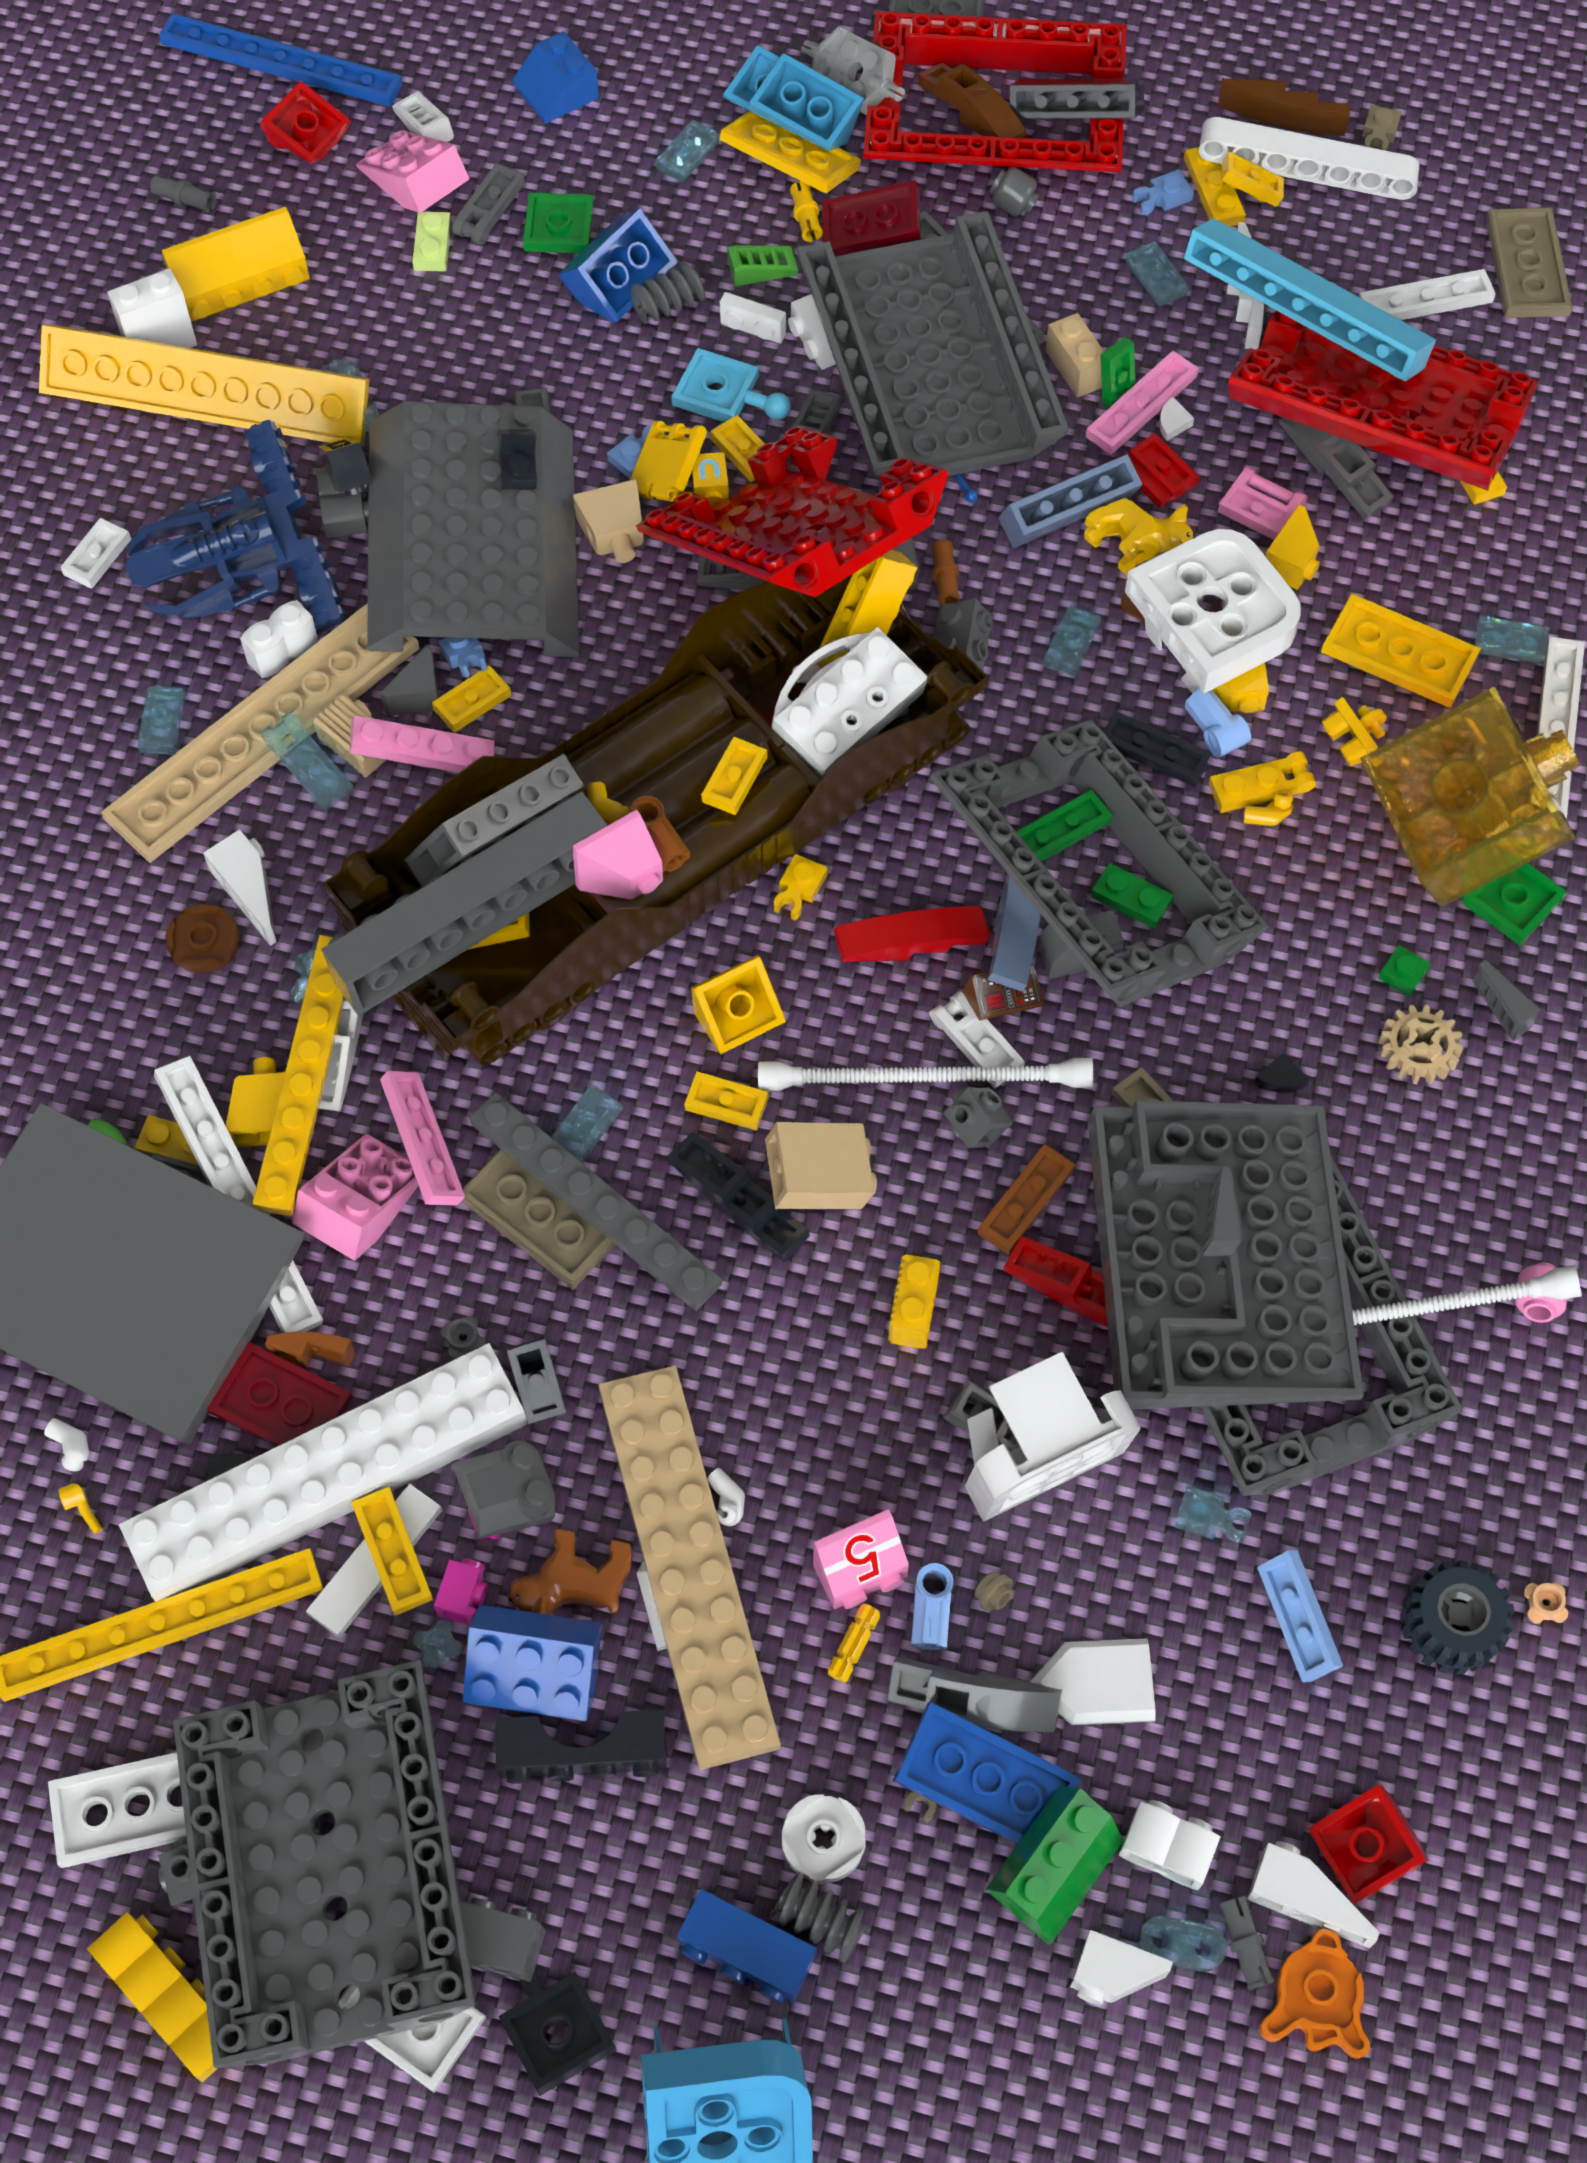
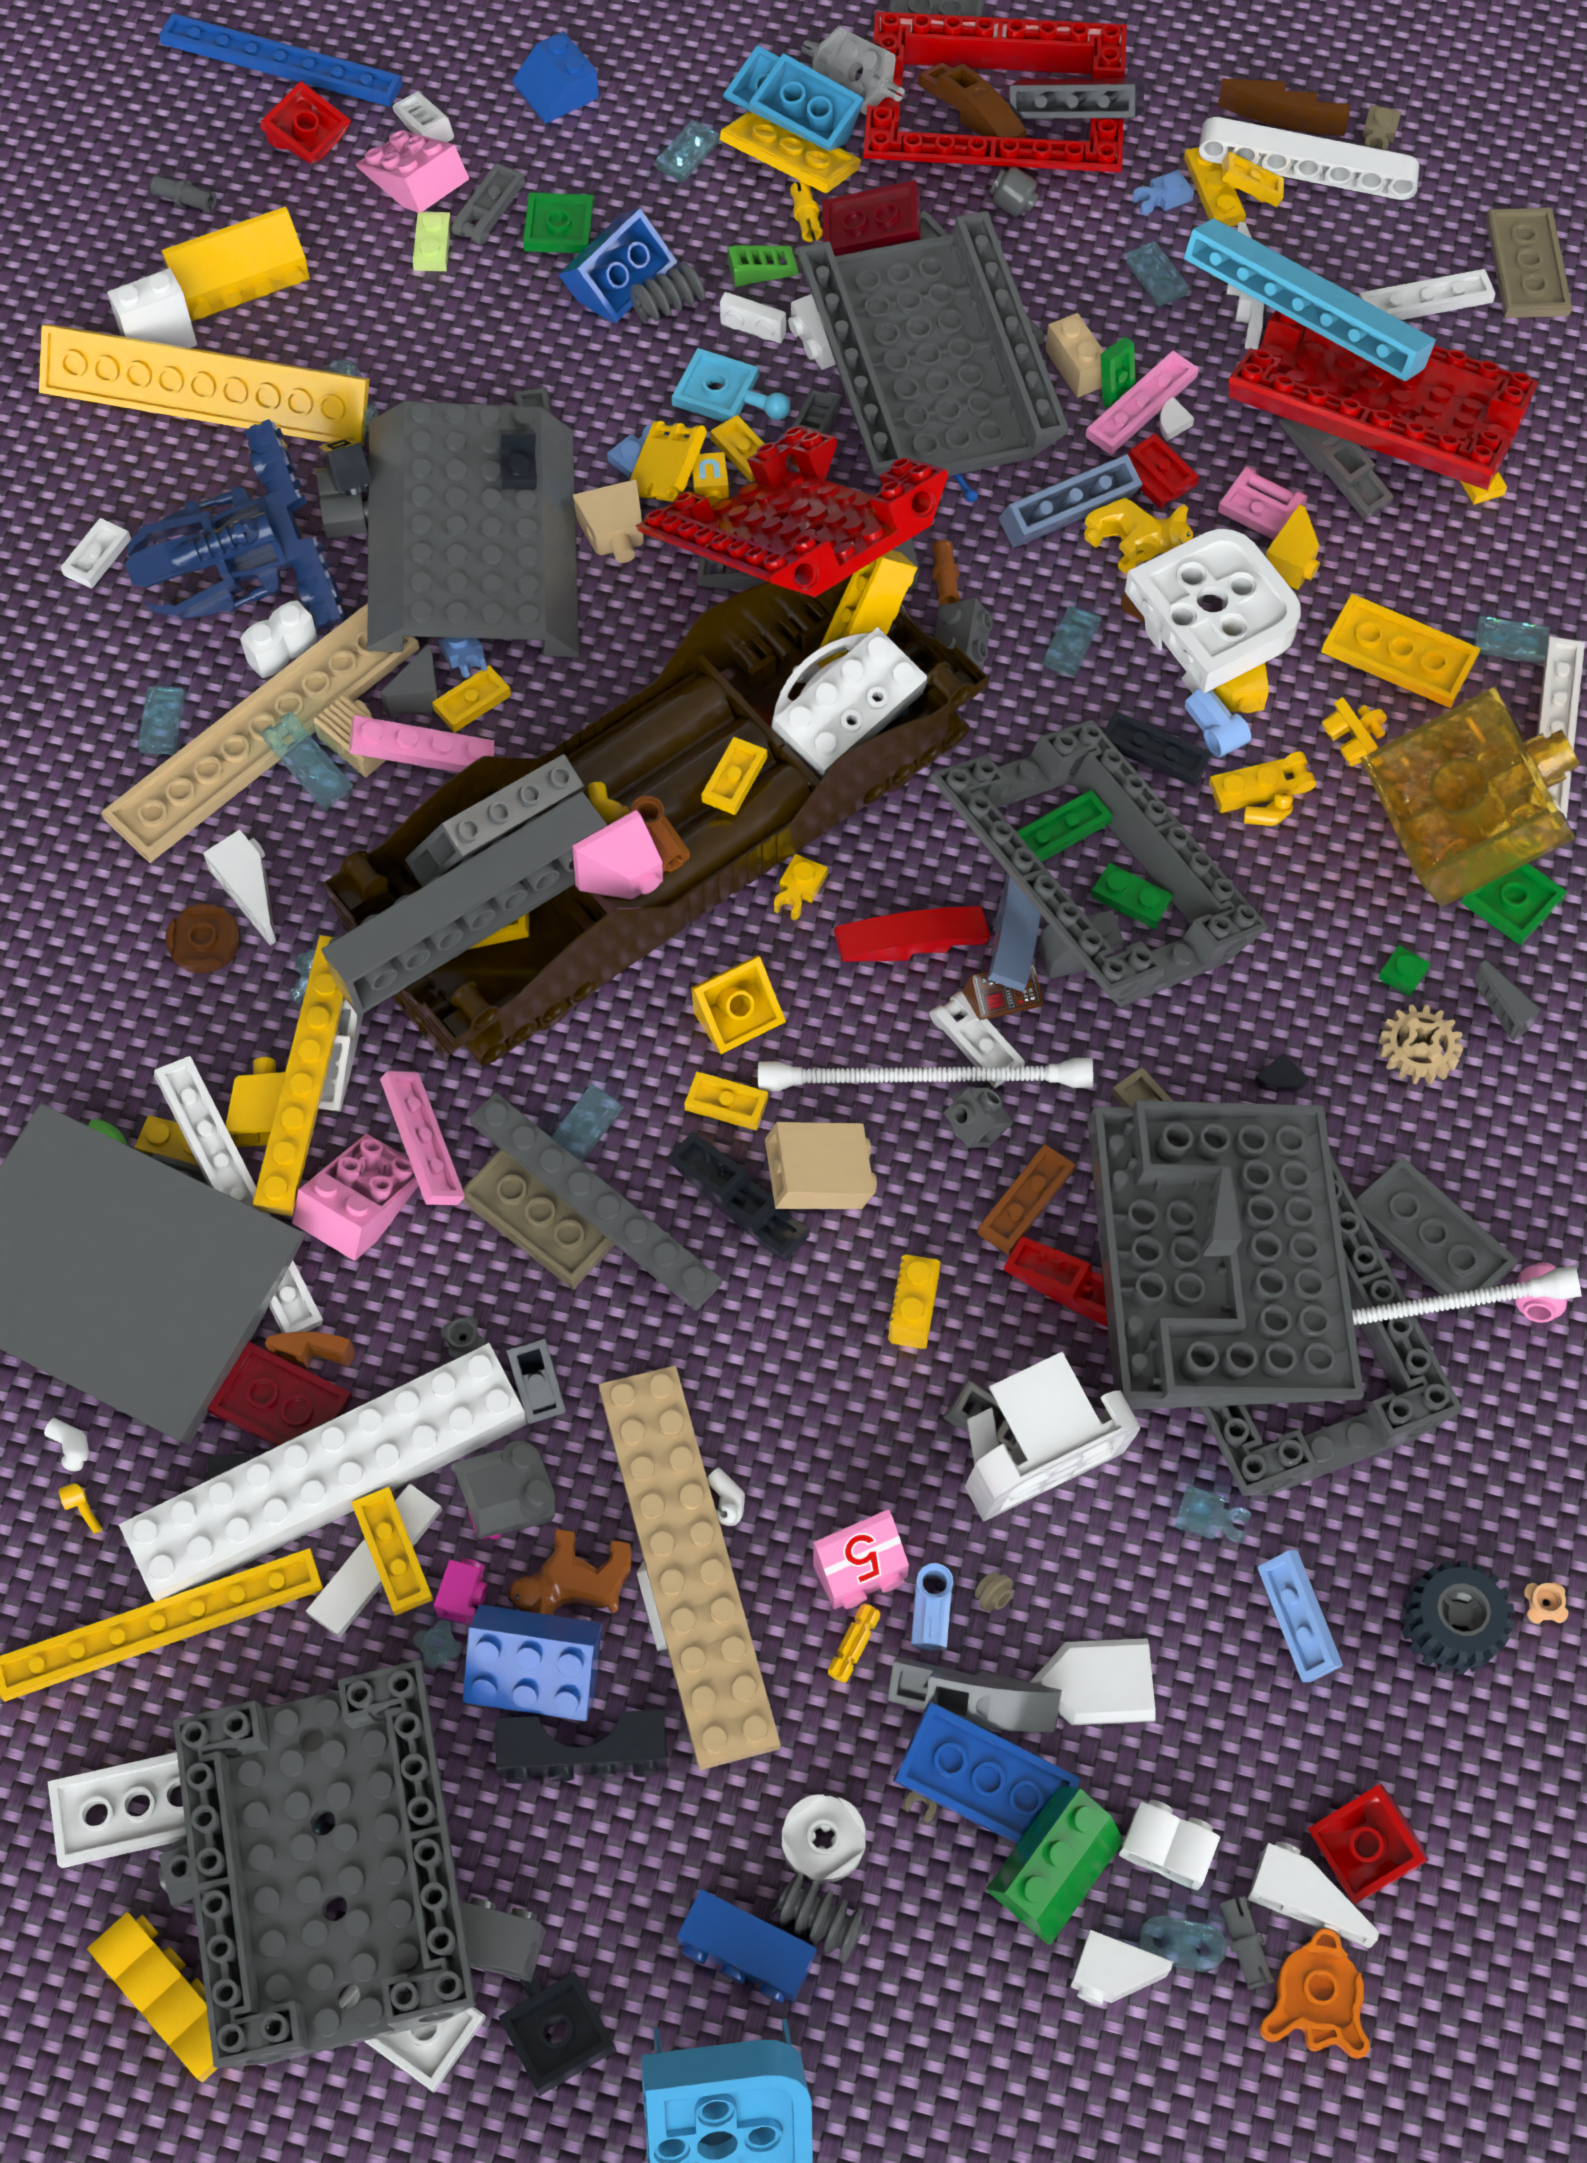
none -> dark grey plate [1355,1157,1519,1316]

